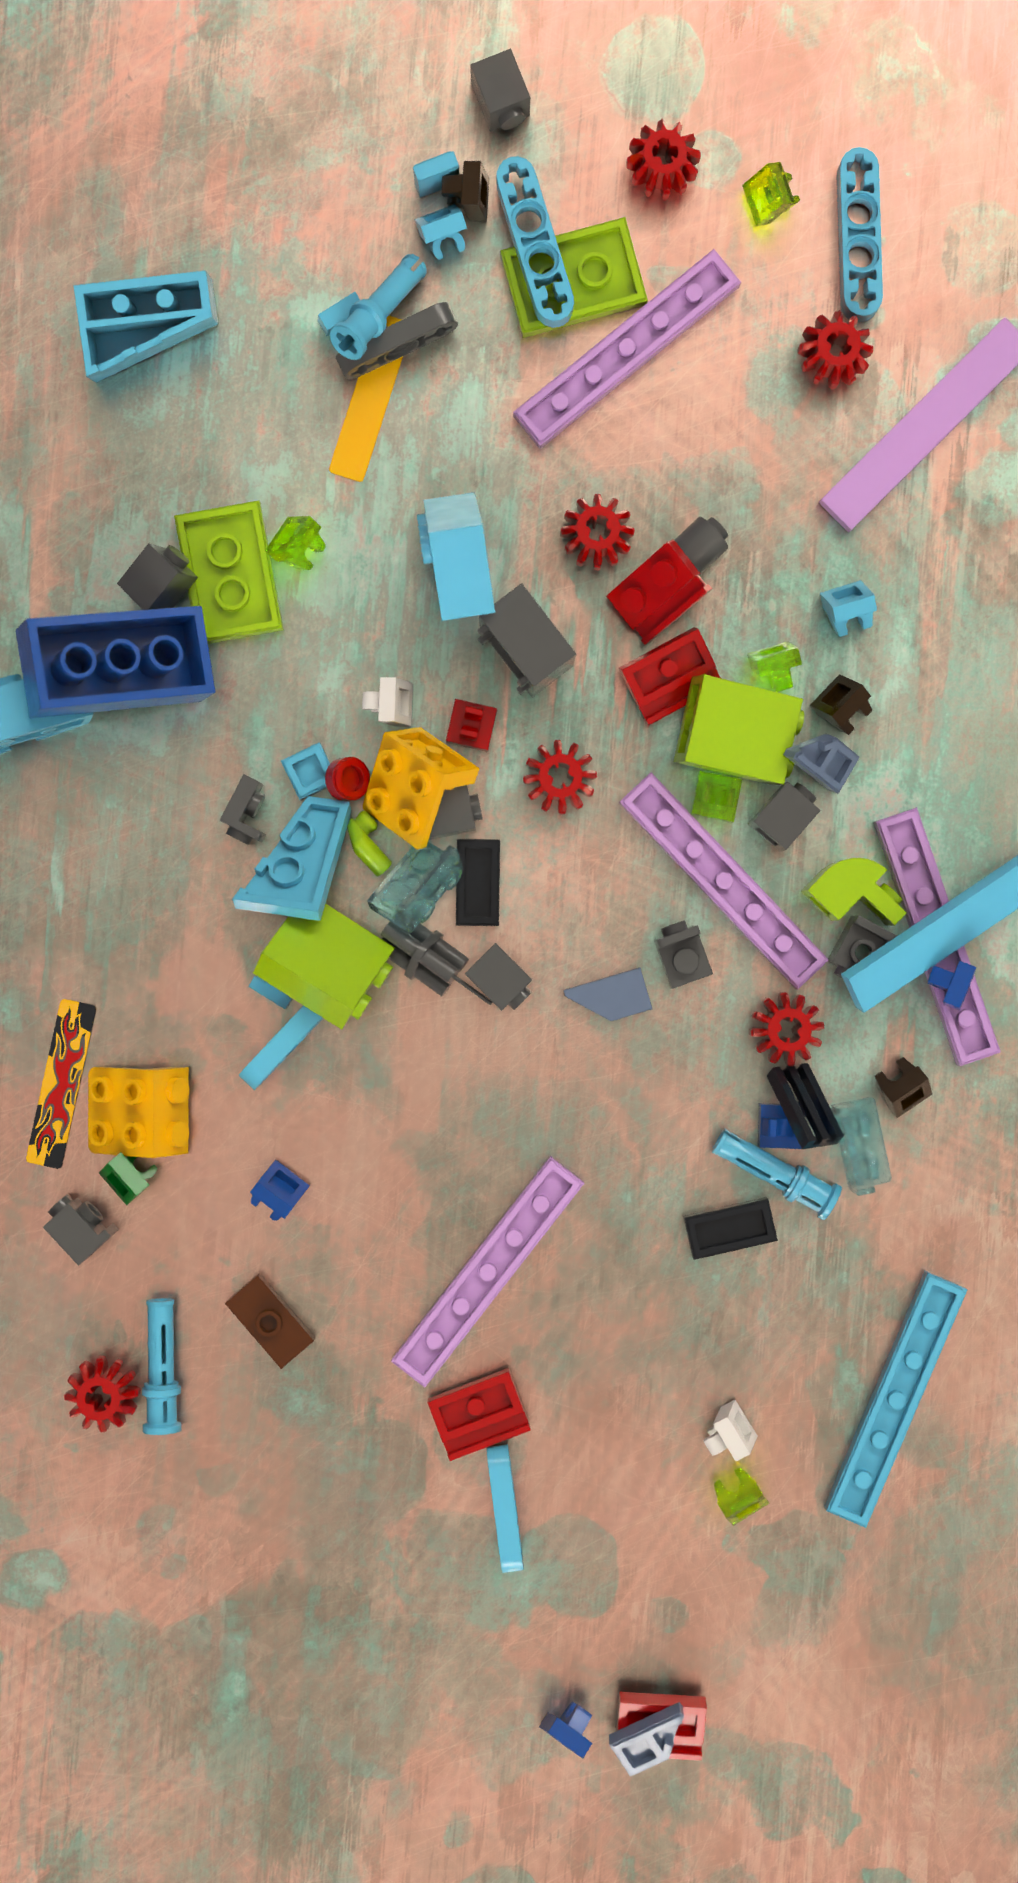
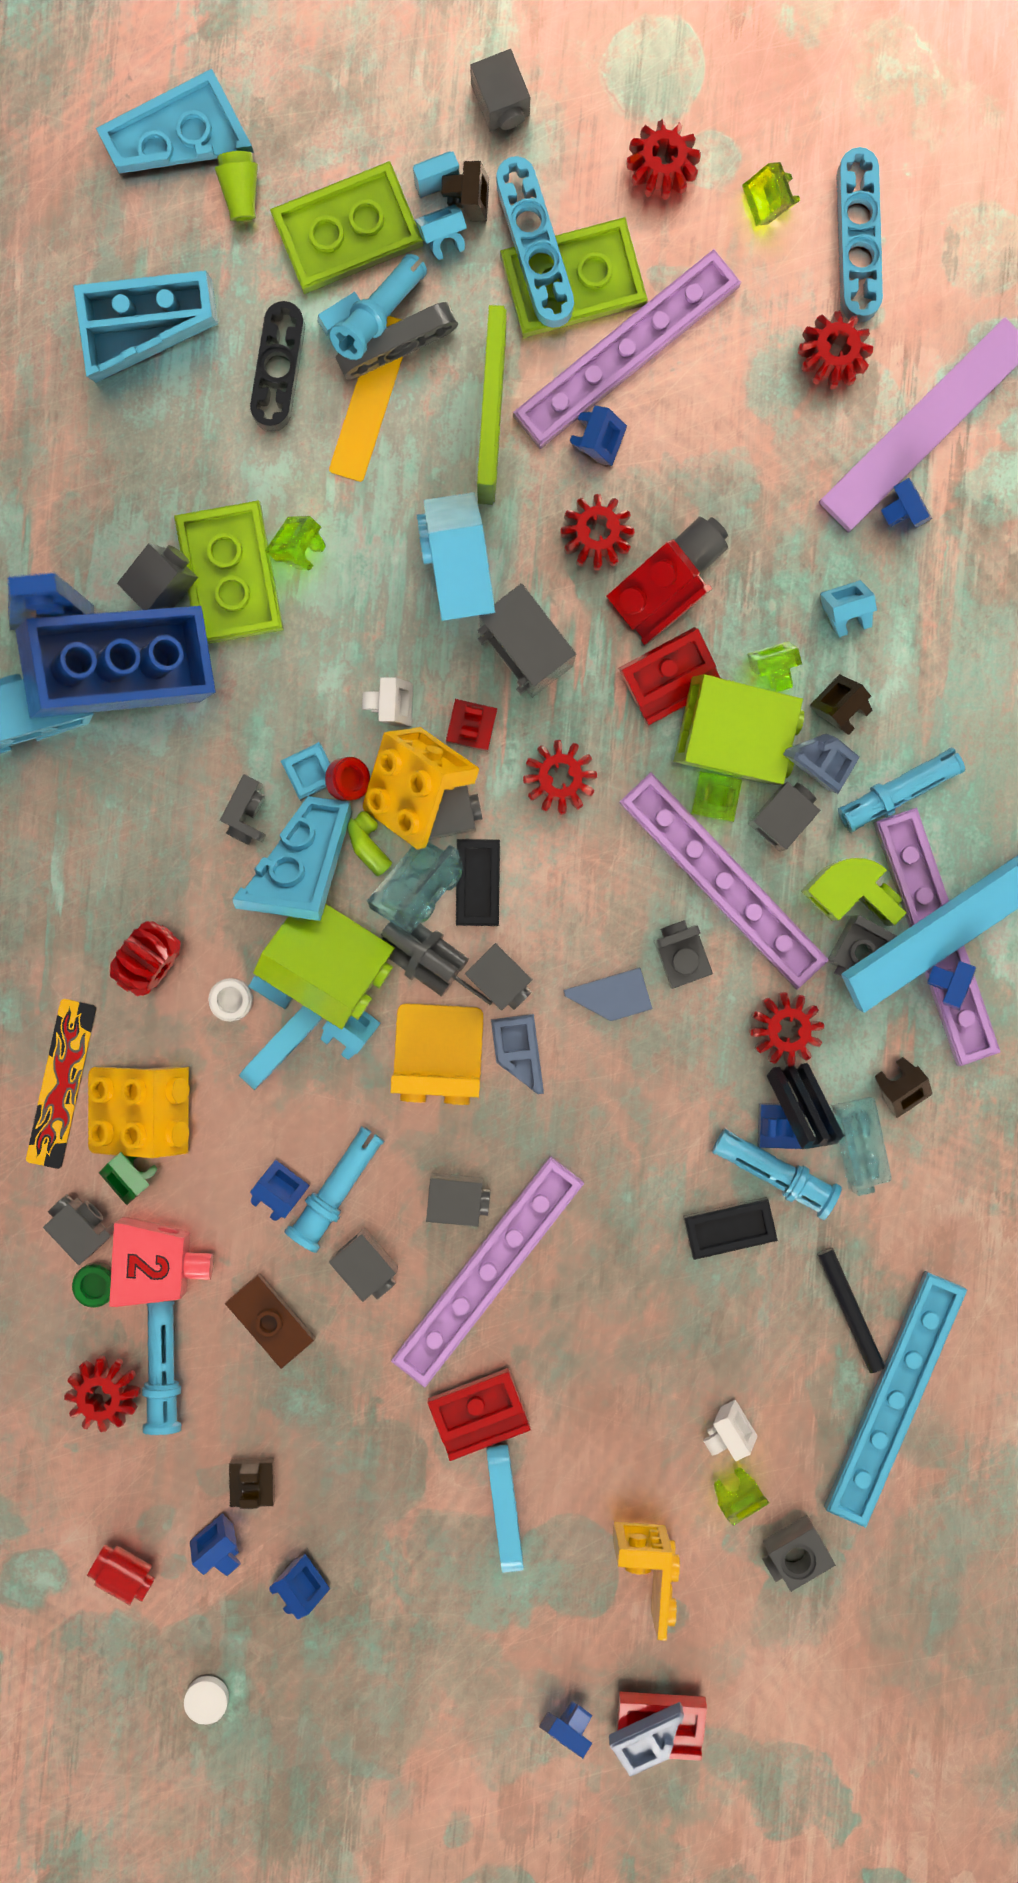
none -> blue wing [8,573,95,630]
none -> green tile [72,1262,111,1308]
none -> red brick [87,1544,155,1606]
none -> medium azure wing [96,69,254,174]
none -> coral torso [109,1217,213,1307]
none -> red gear [110,921,181,997]
none -> white tile [184,1676,229,1725]
none -> blue tile [190,1513,241,1576]
none -> white tile [208,978,254,1022]
none -> lime cone [215,151,258,222]
none -> dark brown tile [229,1458,275,1509]
none -> black beam [250,301,305,431]
none -> blue tile [269,1554,330,1620]
none -> lime tile [270,161,423,294]
none -> medium azure pin [284,1126,385,1253]
none -> medium azure tile [320,1011,381,1060]
none -> dark grey brick [329,1228,398,1302]
none -> yellow bracket [391,1003,484,1105]
none -> dark grey brick [426,1173,491,1227]
none -> lime tile [477,305,507,505]
none -> sand blue tile [491,1014,544,1094]
none -> blue tile [570,405,627,466]
none -> yellow bracket [613,1522,680,1641]
none -> dark grey brick [762,1515,836,1592]
none -> black bar [817,1248,885,1373]
none -> medium azure pin [838,747,965,833]
none -> blue tile [881,478,933,527]

